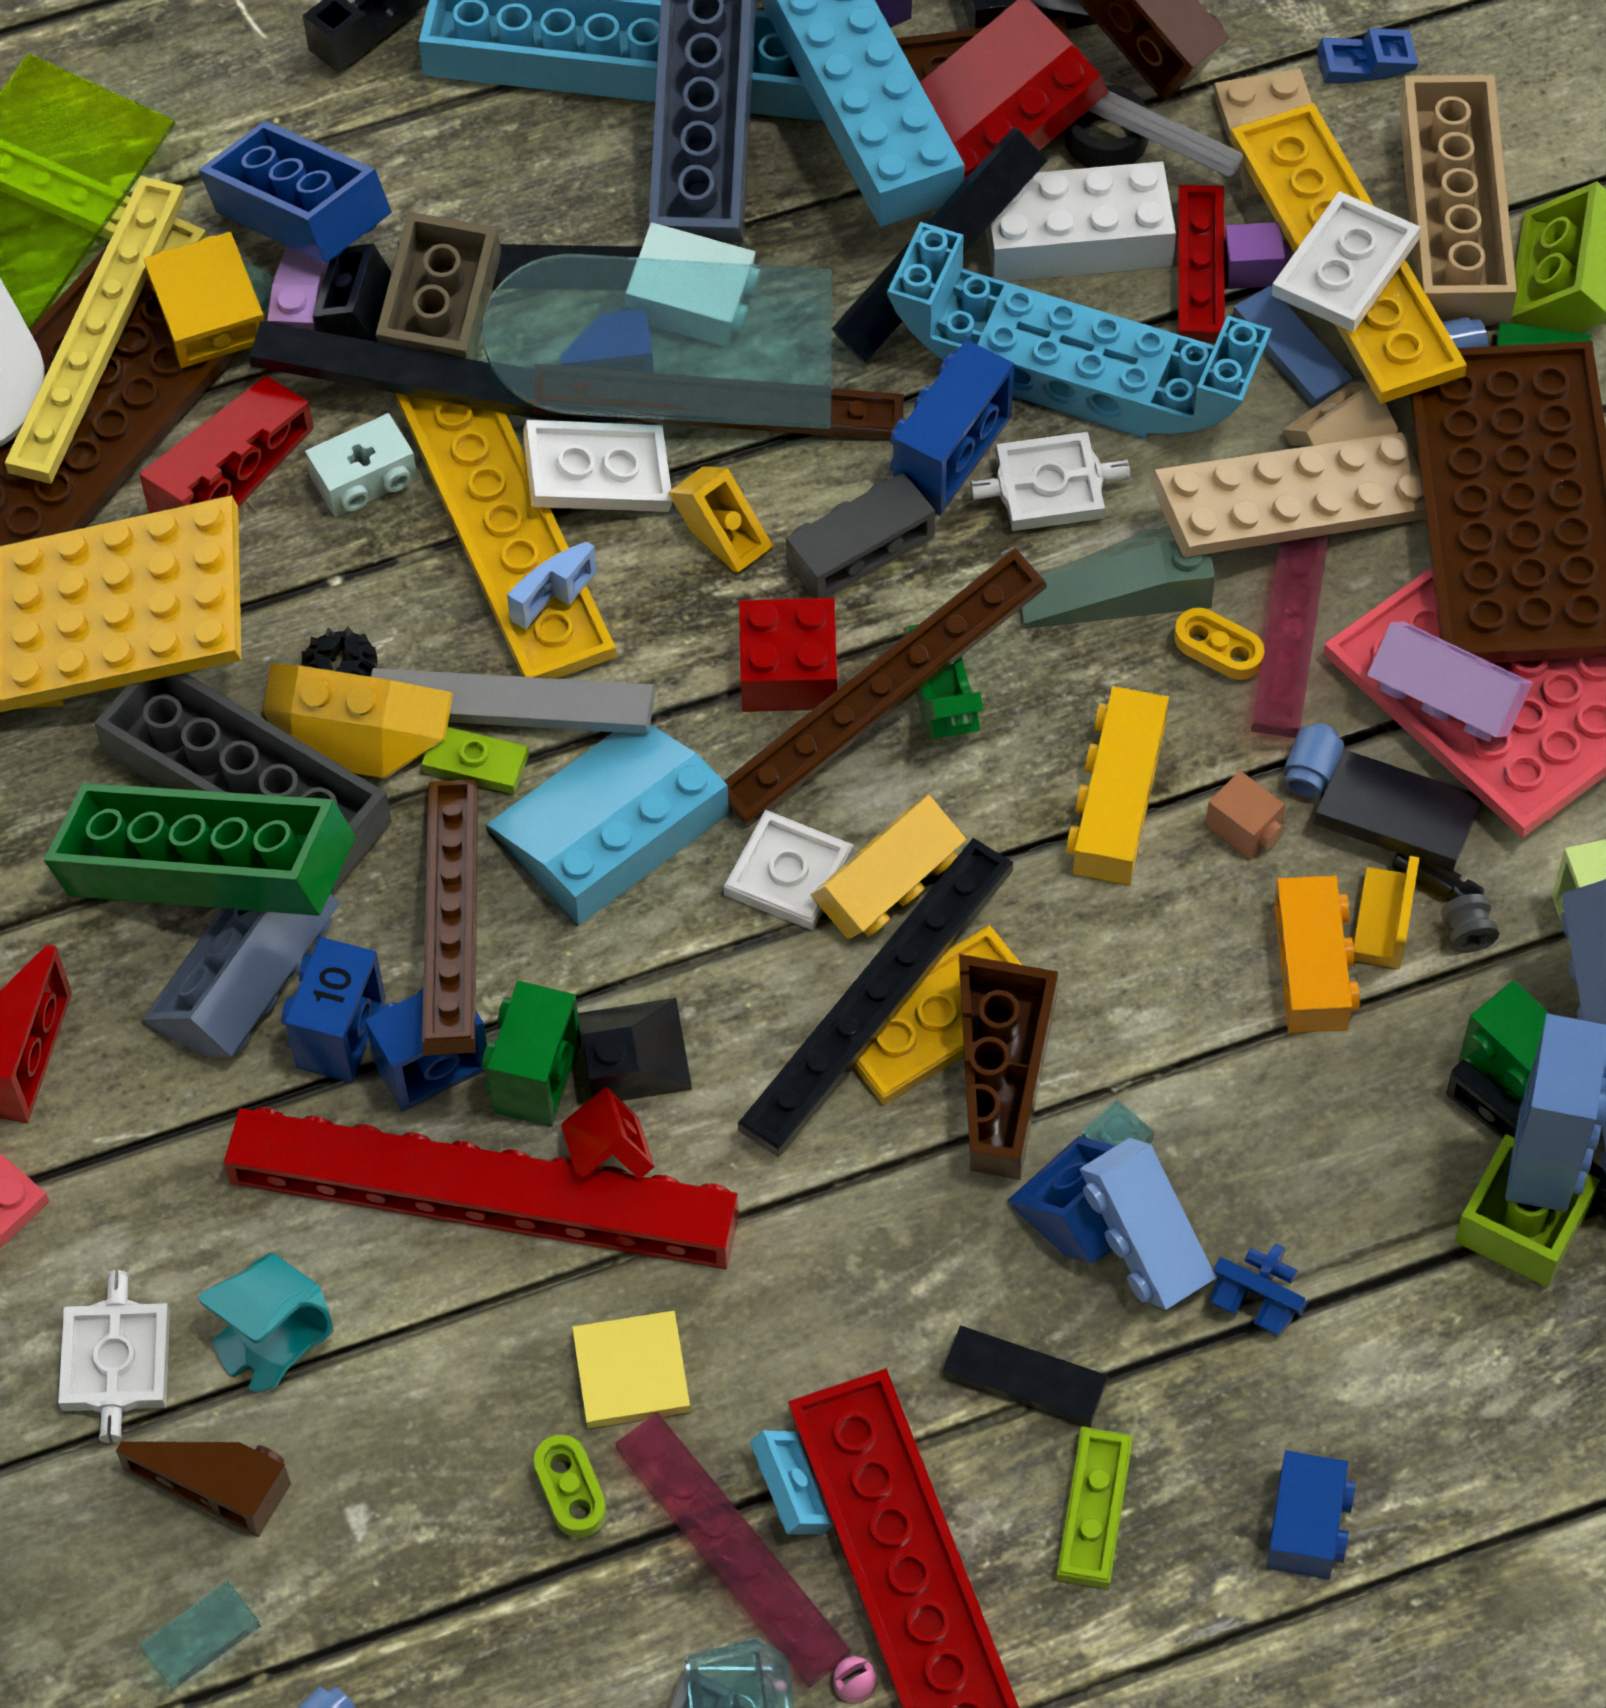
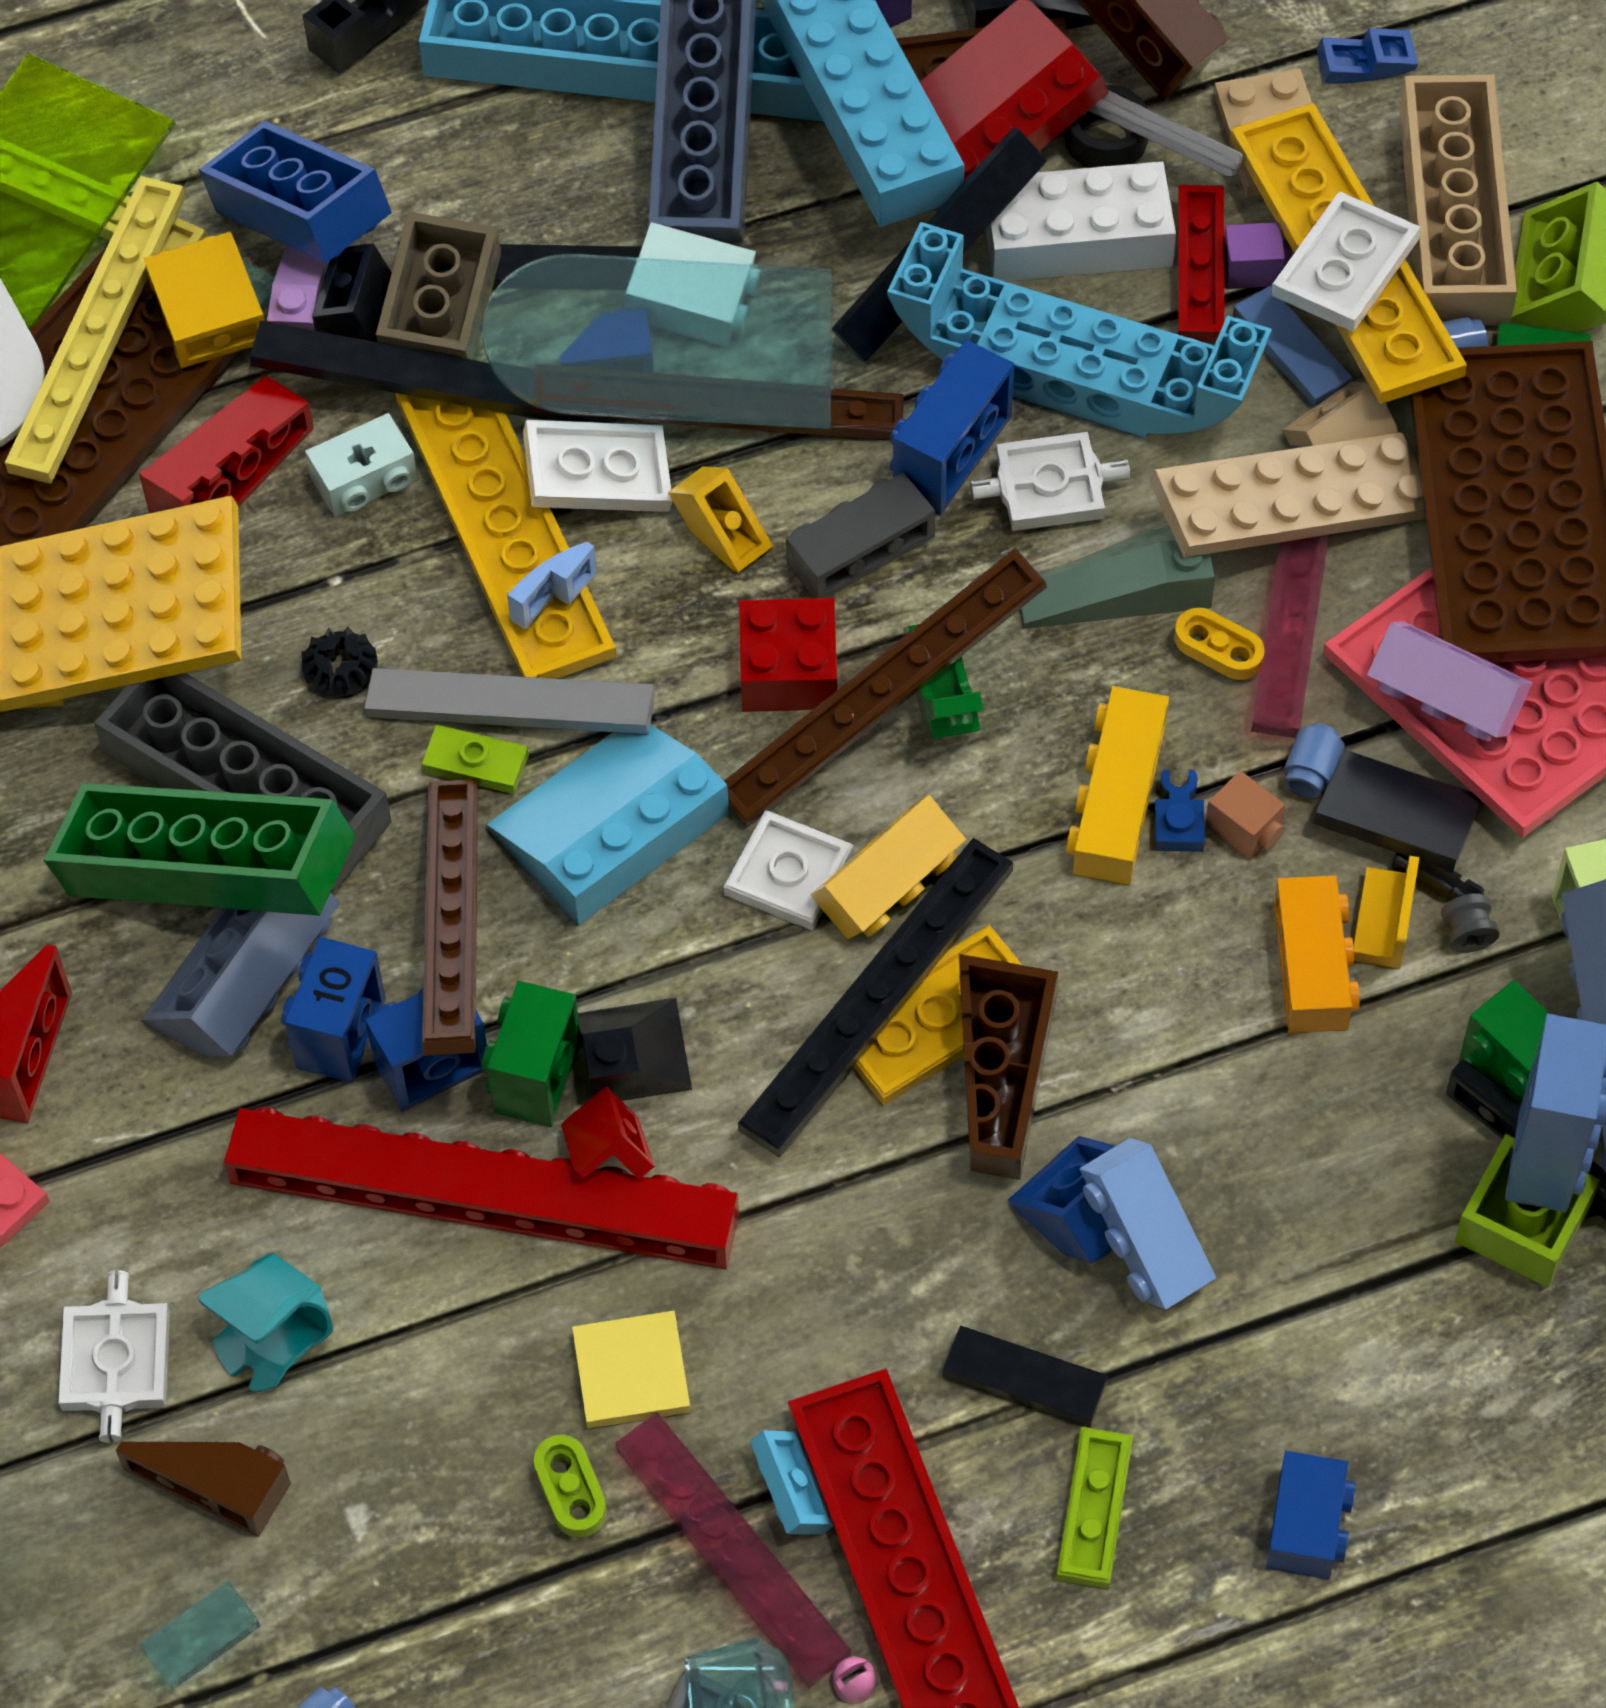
yellow wedge [262,663,453,779] -> none
clear light blue plate [1082,1099,1154,1146] -> none
blue hips [1210,1243,1308,1337] -> none
none -> blue plate [1154,770,1205,852]

